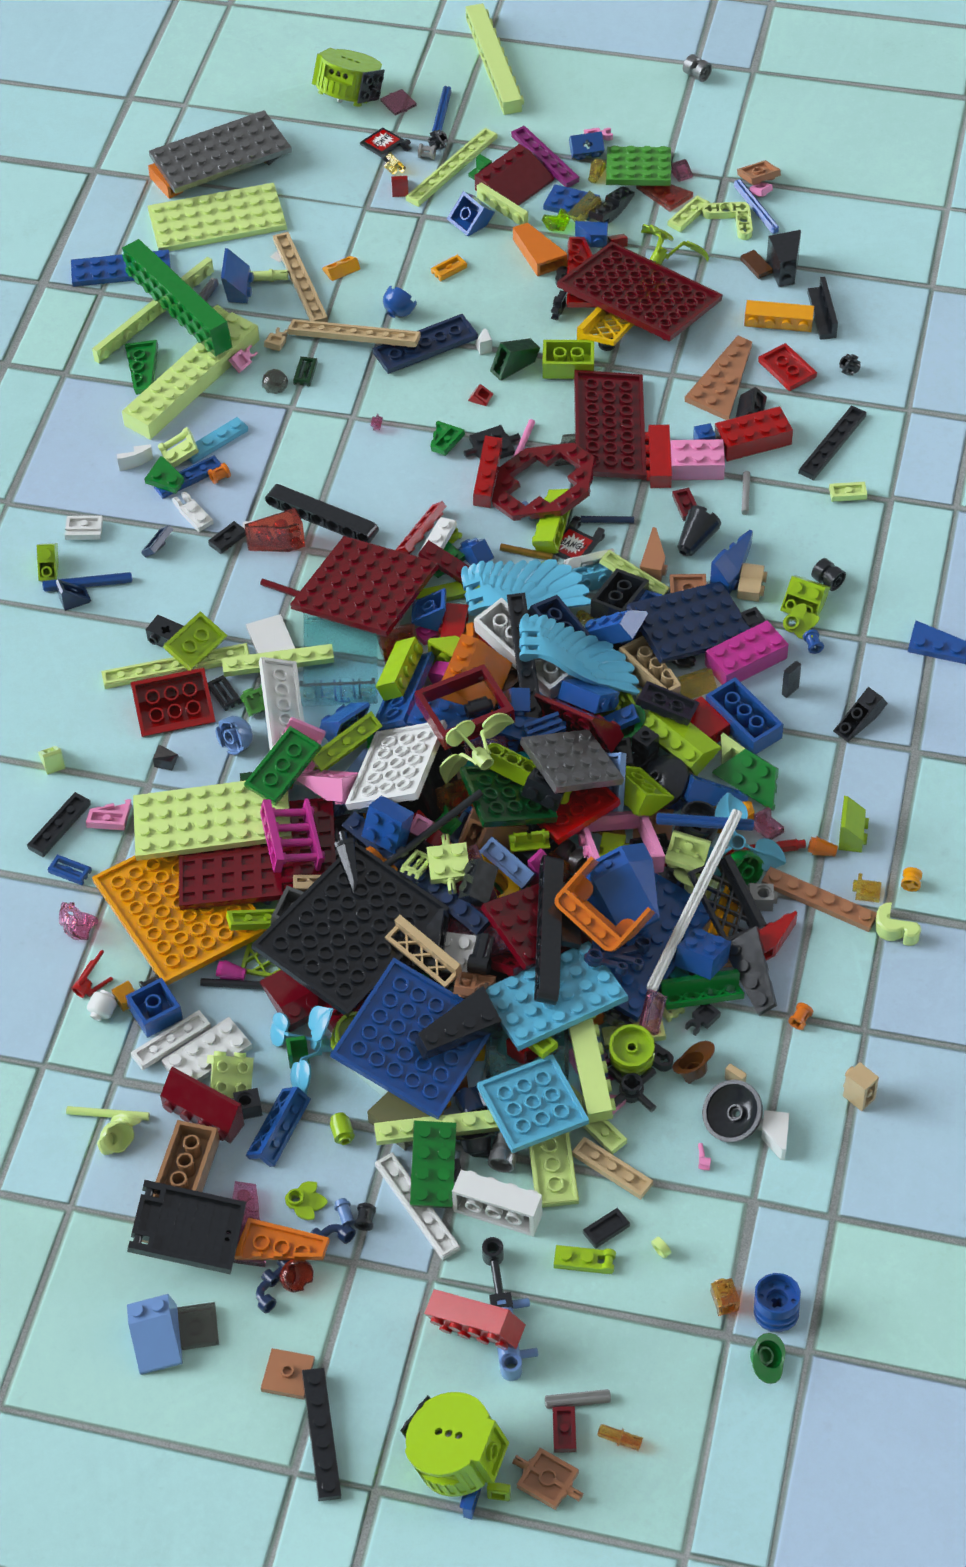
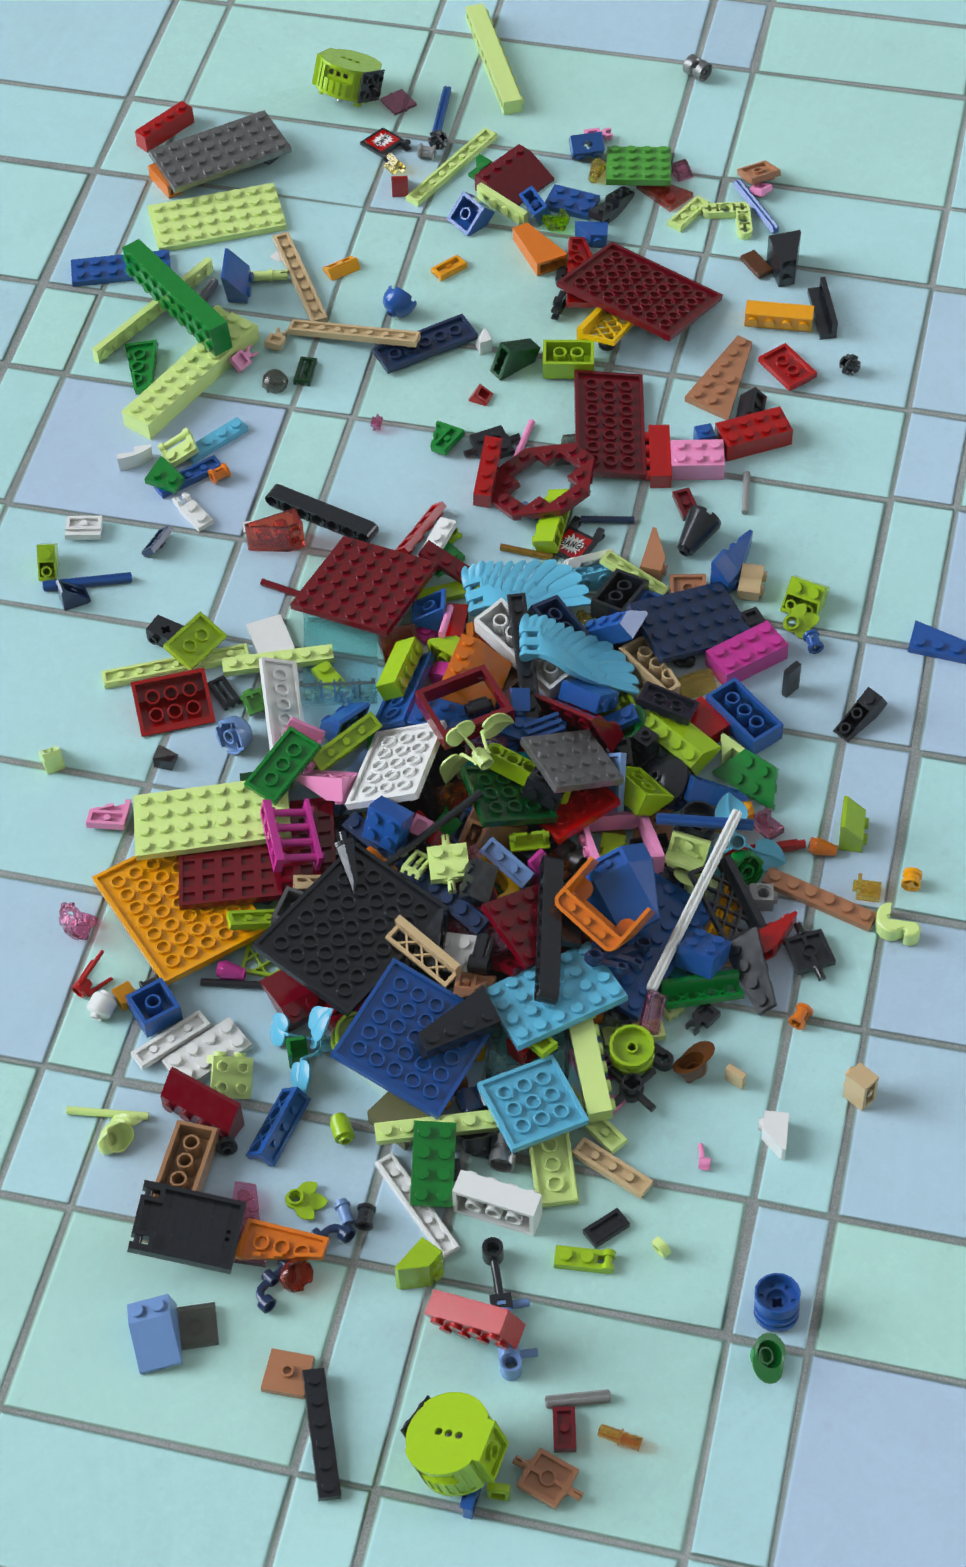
black plate [27,792,91,857] -> none
blue tile [48,854,92,885] -> none
black plate [208,521,247,554] -> none
black brick [233,1088,263,1120] -> none
blue slope [457,538,494,565] -> none
magenta plate [511,126,579,187] -> none
clear yellow panel [567,191,602,222] -> none
red slope [608,234,628,247] -> none
lime plant [641,224,709,265] -> none
black dish [702,1080,763,1143] -> none
clear orange brick [710,1278,740,1316] -> none
black tile [798,405,867,480] -> none
black wheel [811,558,846,591] -> none
yellowish green plate [829,482,867,502] -> none
none -> red brick [135,101,194,153]
none -> black plate [217,1136,238,1156]
none -> lime plate [311,661,347,696]
none -> lime slope [394,1237,444,1290]
none -> bright pink bar [438,604,454,638]
none -> blue brick [519,186,553,226]
none -> black plate [783,922,836,981]

